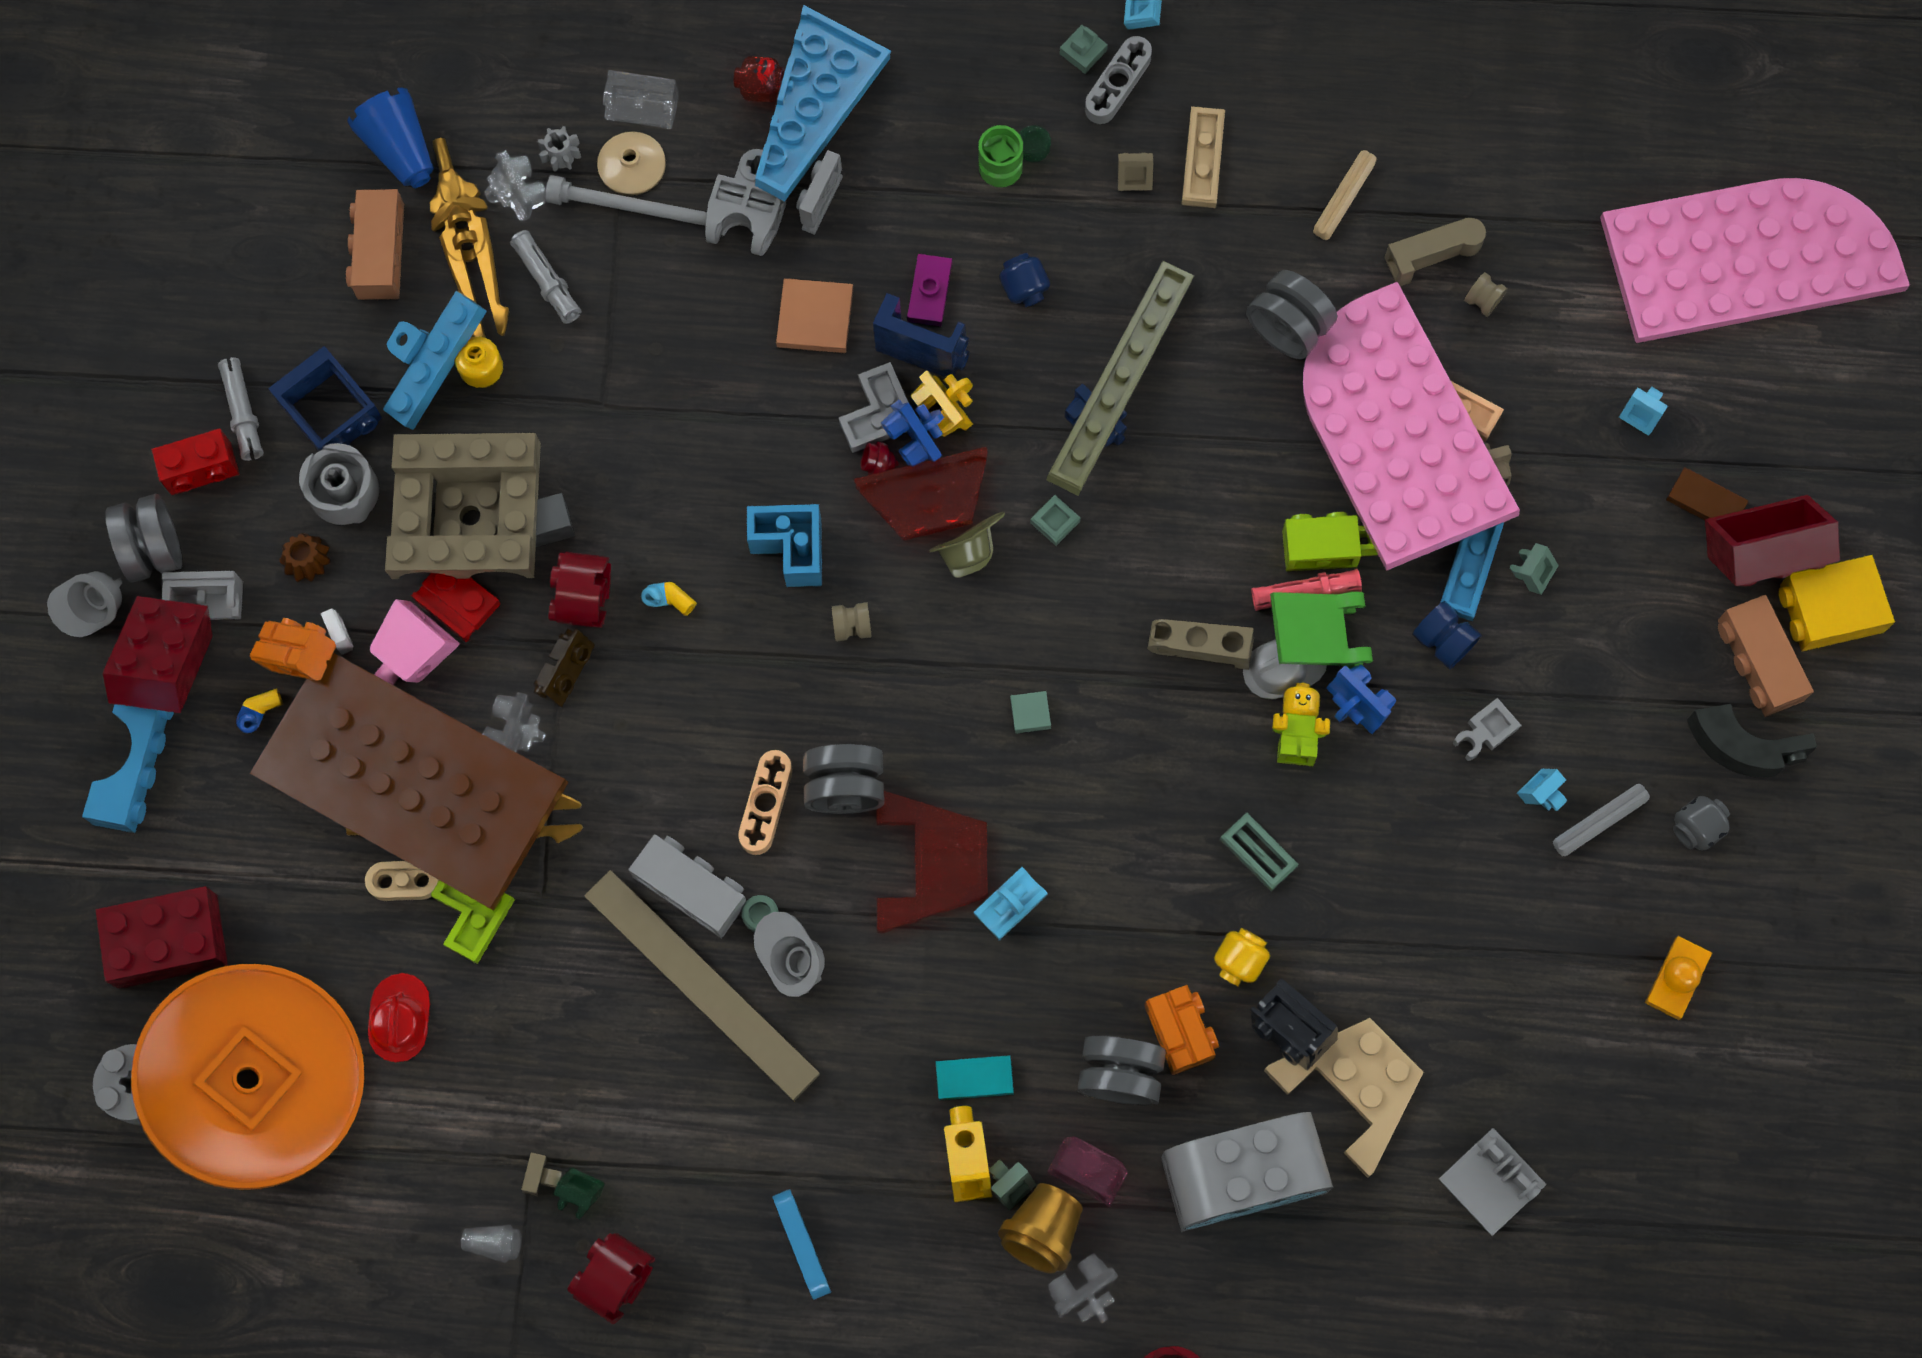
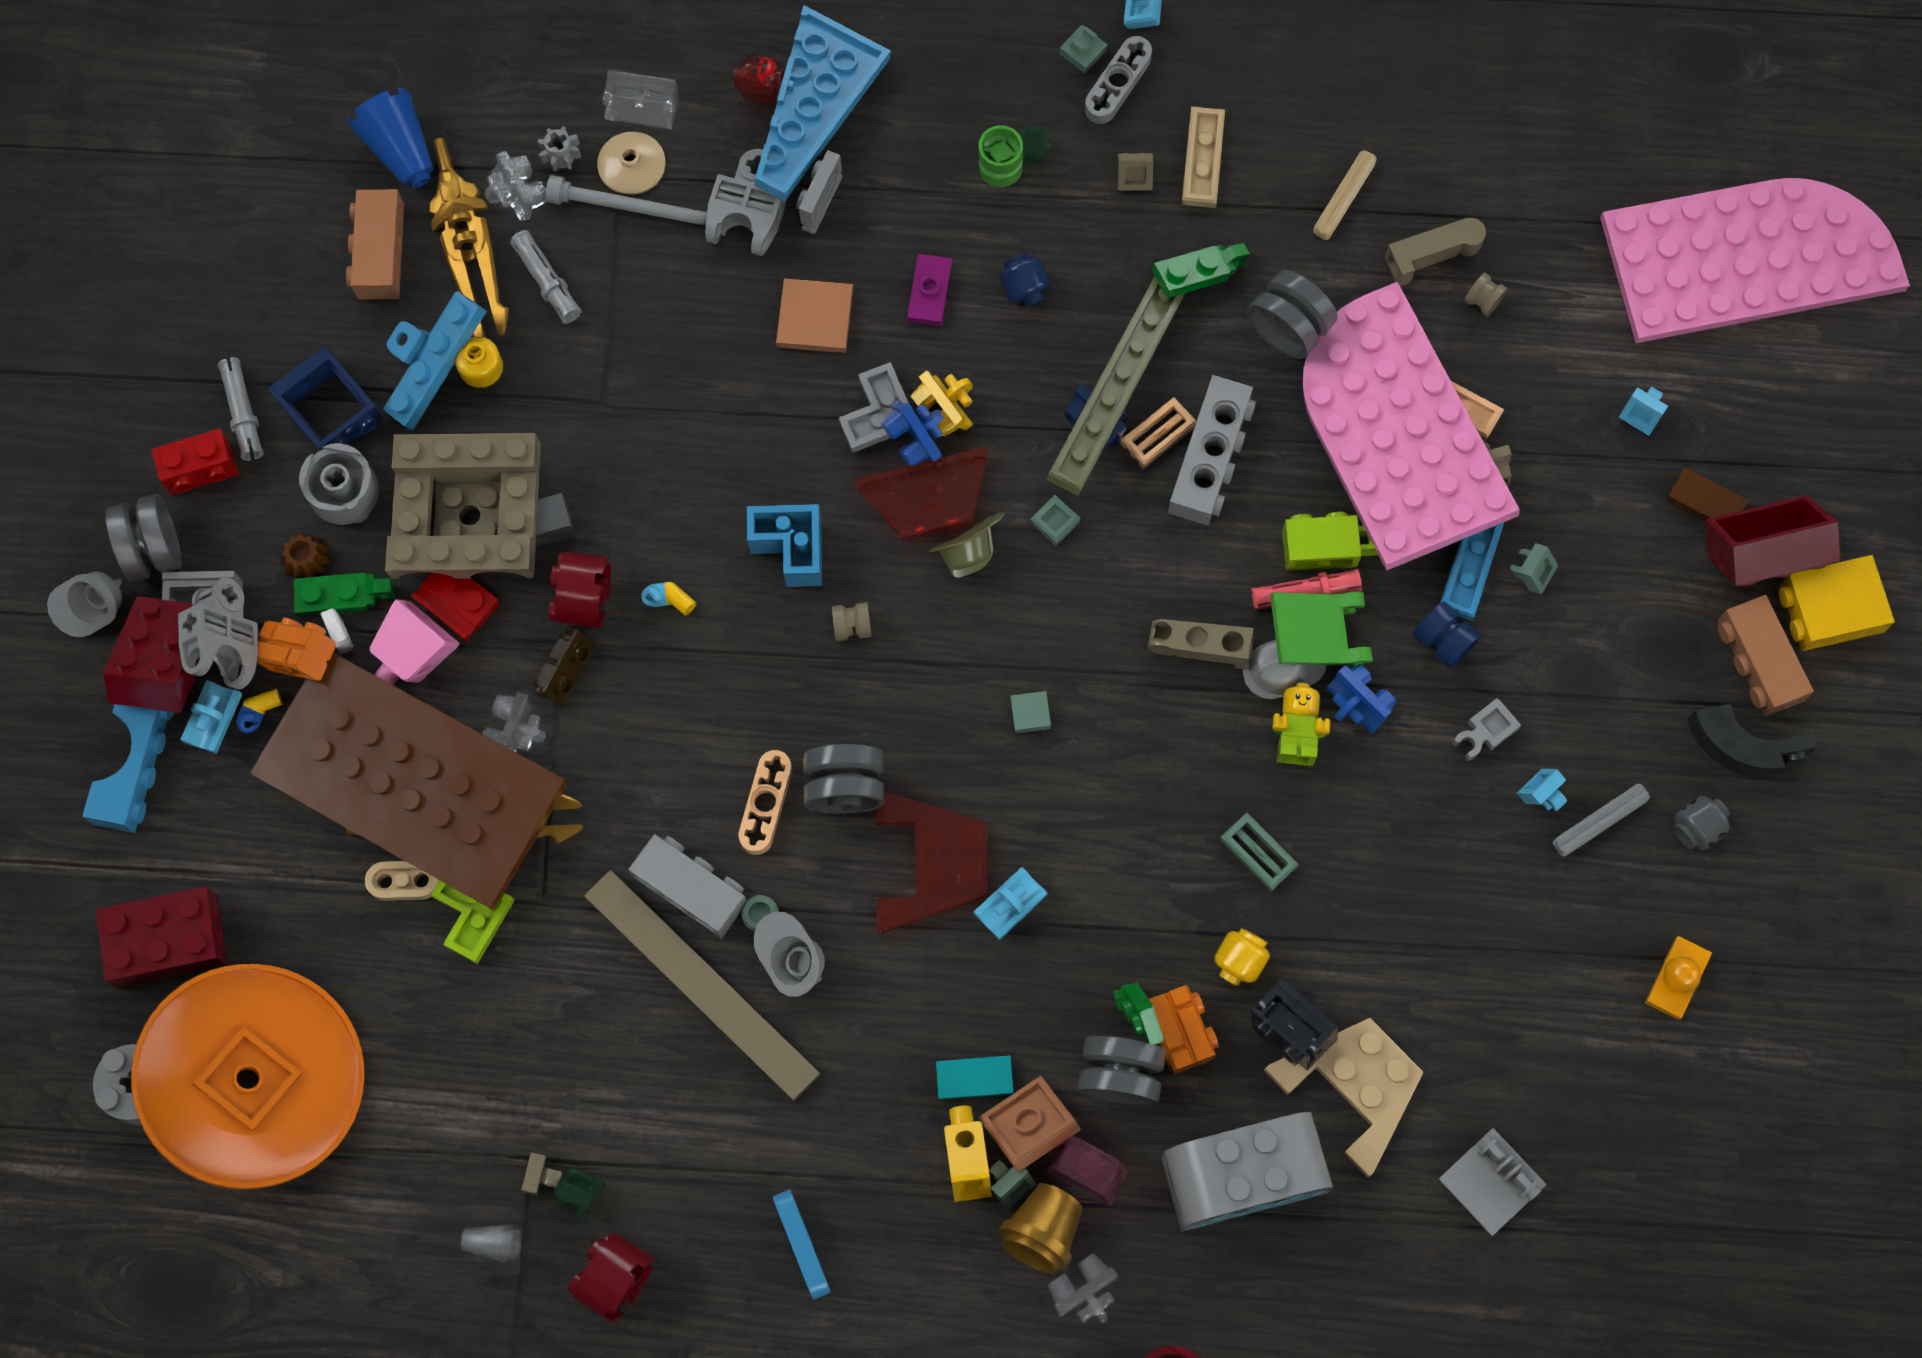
red piece [368,973,430,1062] -> none
dark red plate [861,441,899,477] -> none
dark blue panel [873,293,970,377] -> none
none -> light grey piece [178,577,258,690]
none -> medium azure hips [180,680,242,754]
none -> green hinge [294,573,395,617]
none -> nougat tile [979,1076,1081,1173]
none -> green hinge [1113,982,1164,1046]
none -> light nougat tile [1120,397,1197,469]
none -> green hinge [1152,243,1250,298]
none -> light grey brick [1168,375,1256,526]

